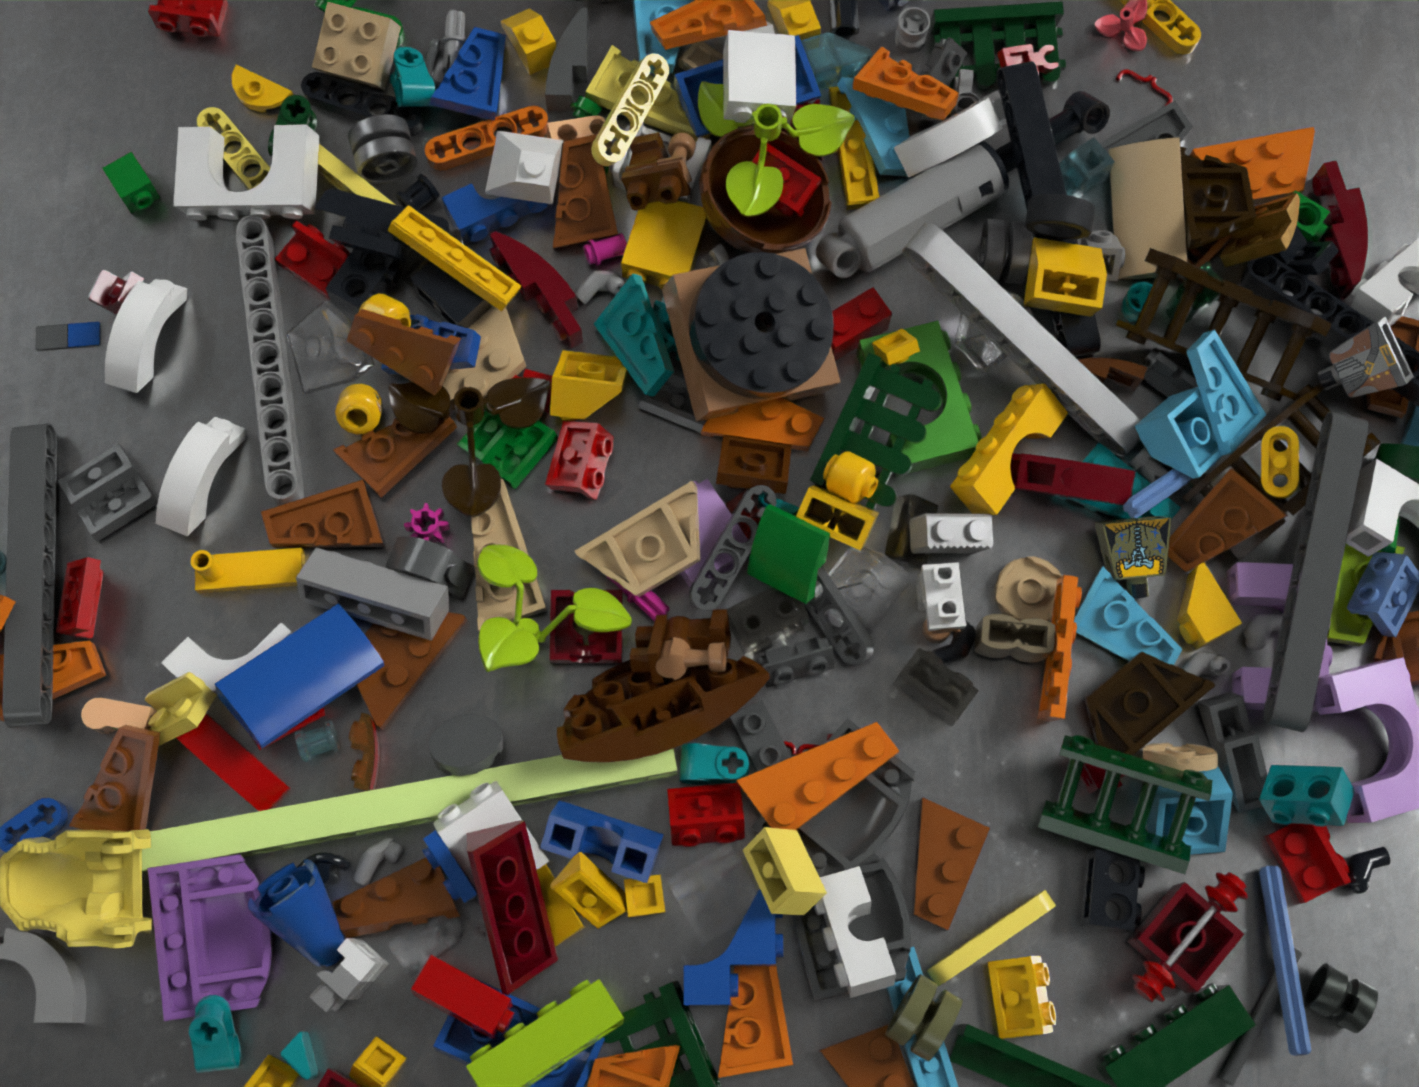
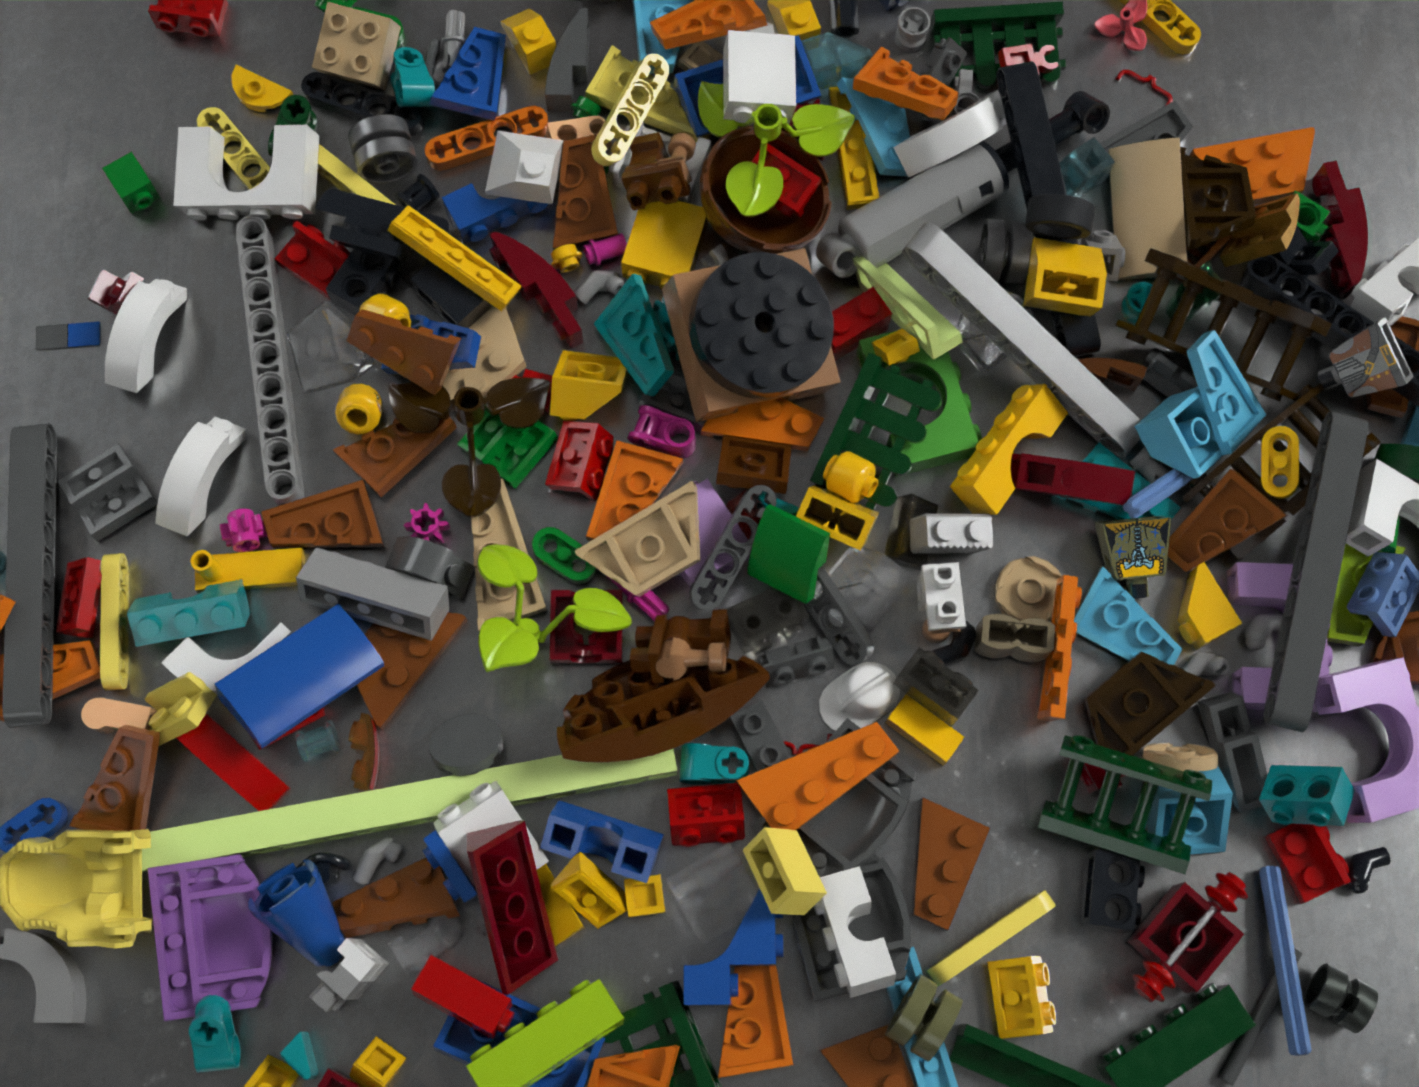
none -> light yellow beam [100,553,129,691]
none -> teal arch [127,579,251,647]
none -> dark pink gear [219,509,267,552]
none -> green plate [532,527,597,584]
none -> yellow plate [550,244,583,273]
none -> orange wing [586,440,683,541]
none -> dark pink piece [627,405,696,459]
none -> white piece [819,662,900,731]
none -> yellowish green fence [852,255,963,360]
none -> yellow slope [885,694,964,766]

